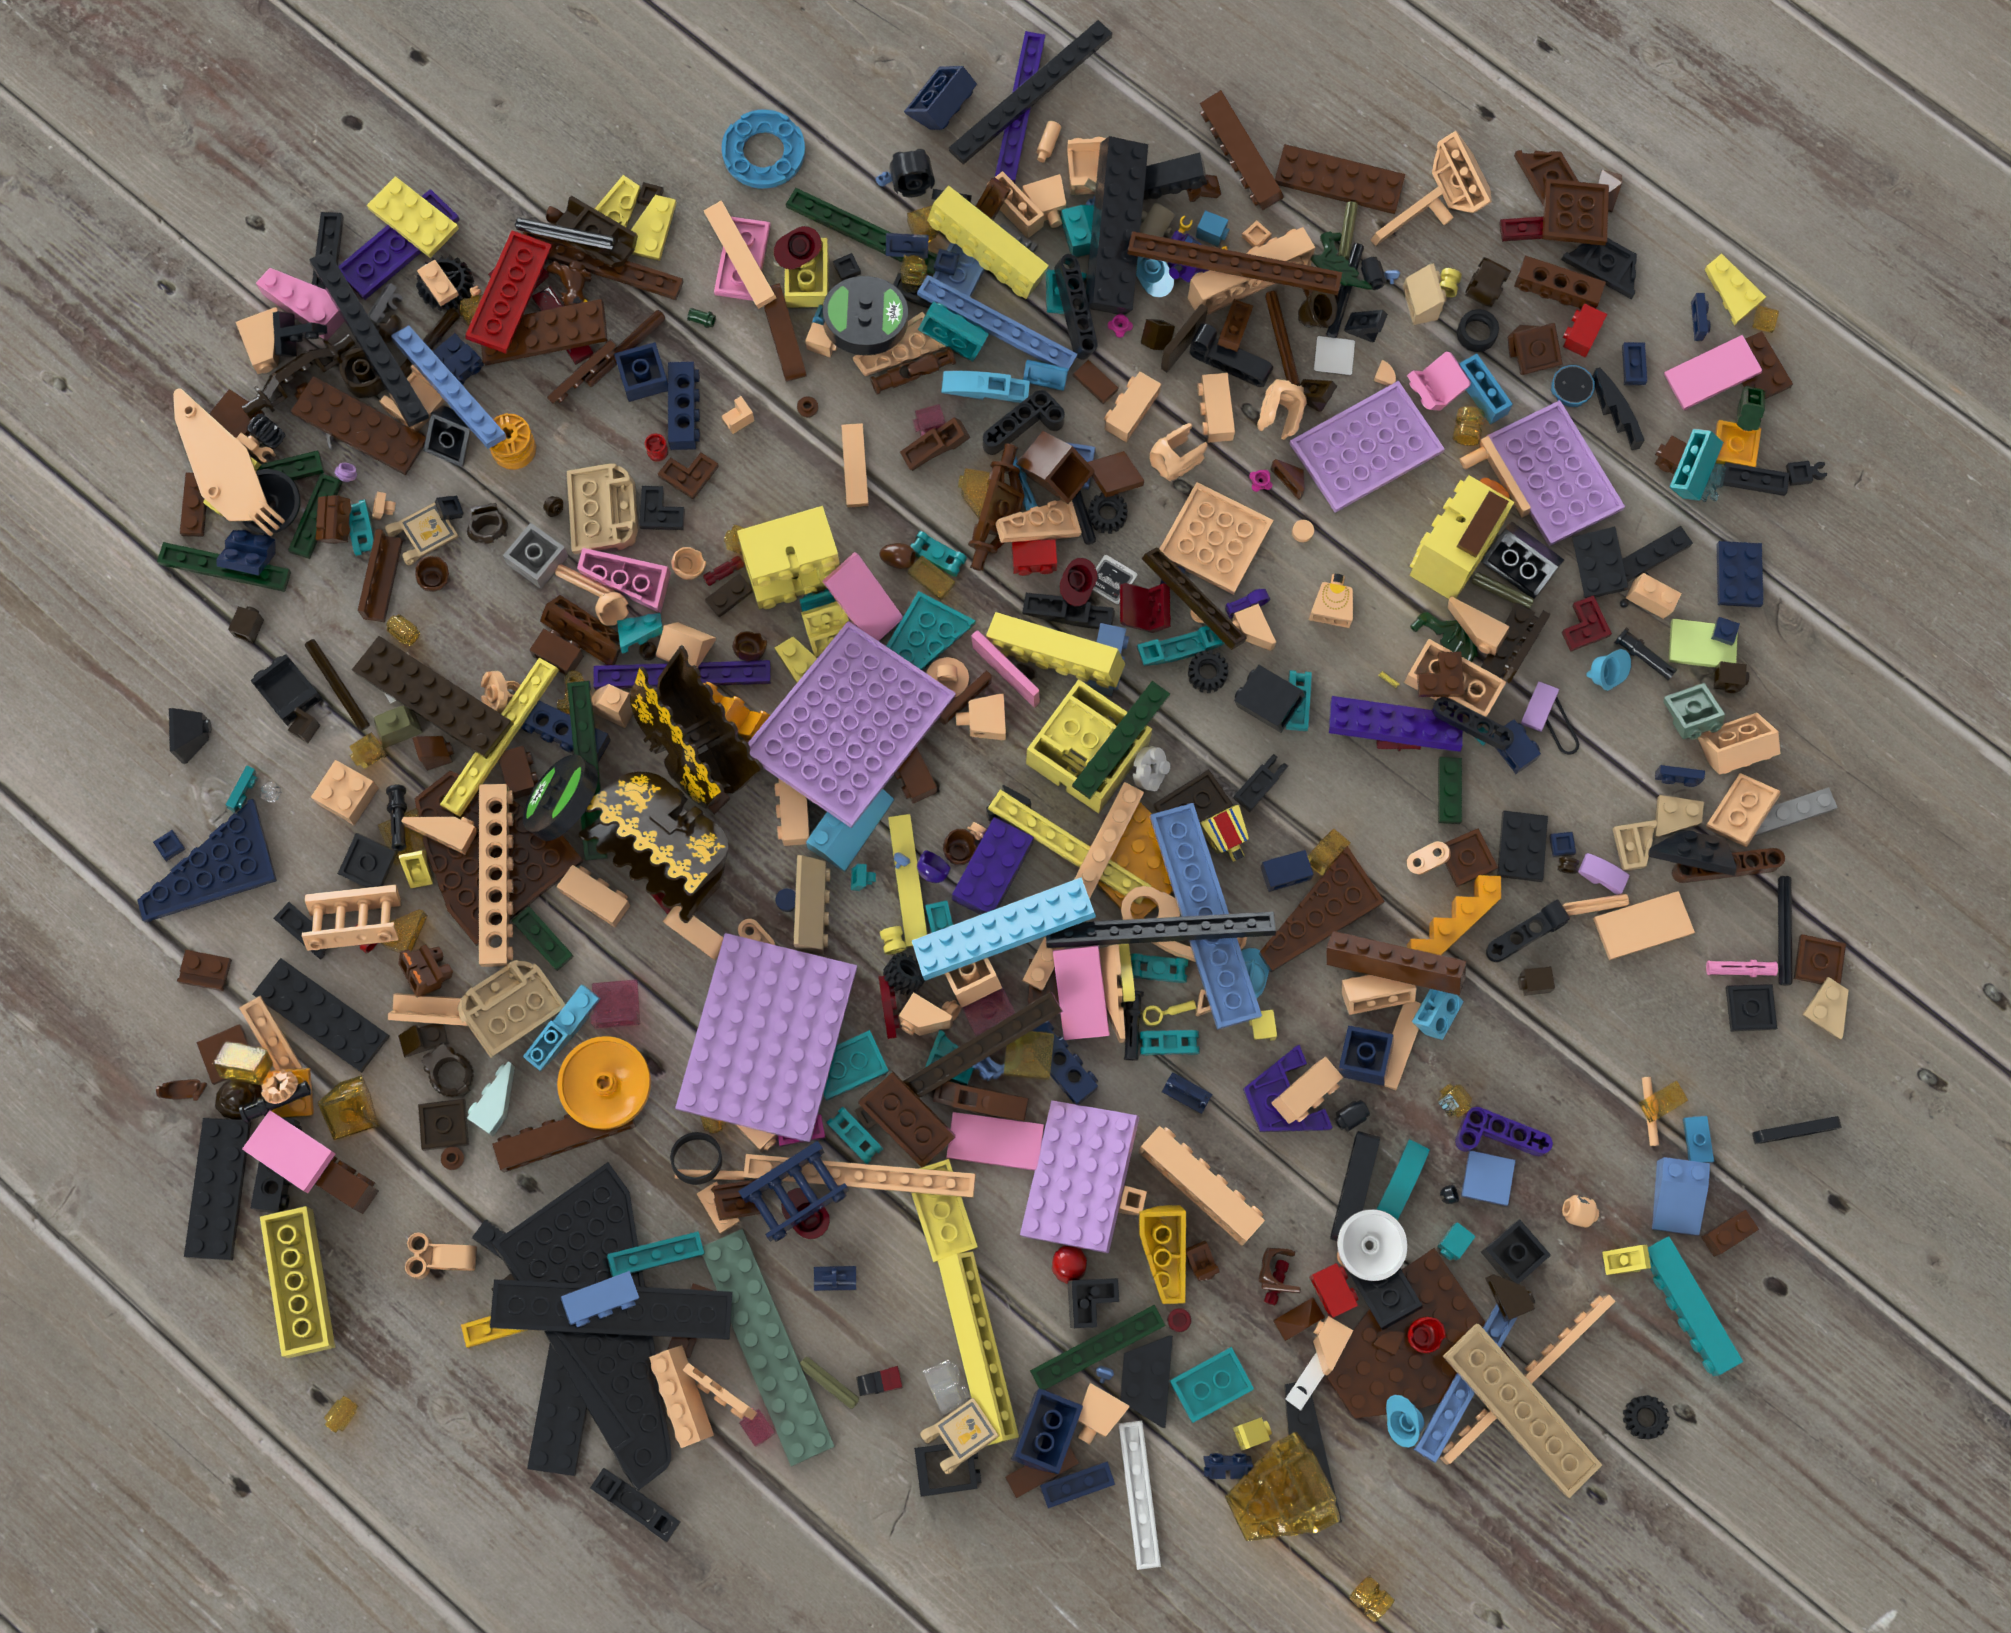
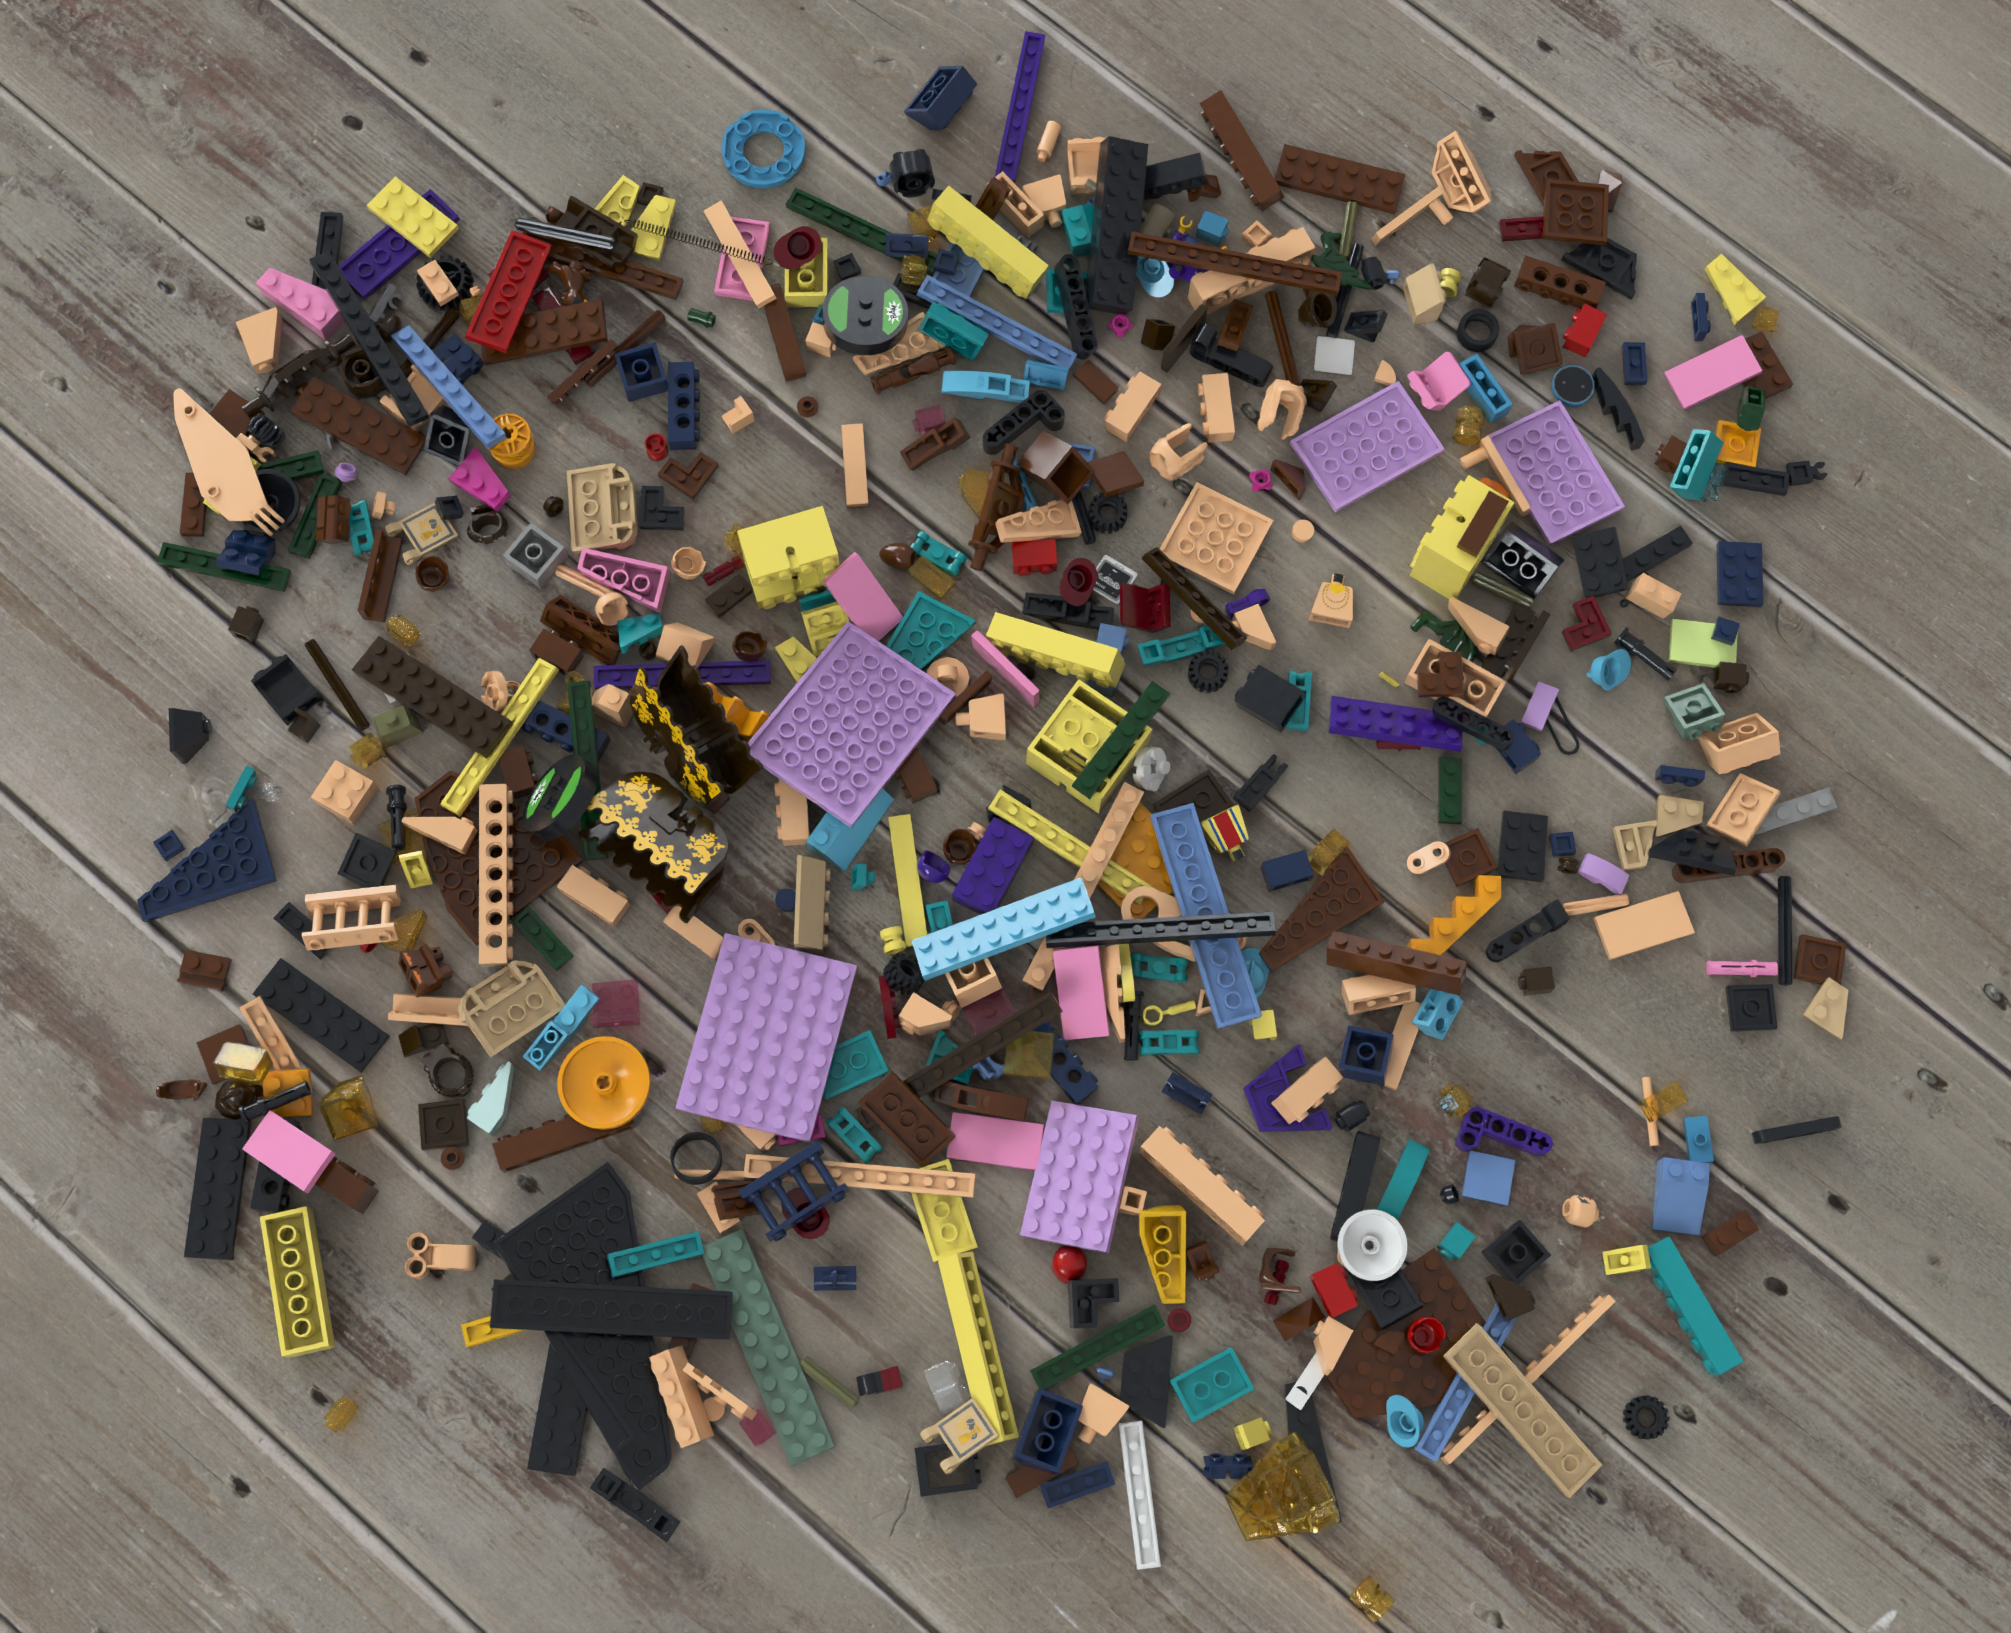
light nougat gear [261,1070,298,1104] -> none
black bracket [273,311,327,358] -> none
reddish brown slope [412,736,454,771] -> none
medium blue brick [561,1271,639,1327] -> none
medium blue rock [894,852,910,869] -> none
black plate [949,20,1113,165] -> none
none -> dark pink wing [448,447,511,512]
none -> dark brown piece [624,219,773,265]
none -> light nougat tile [703,1397,725,1422]

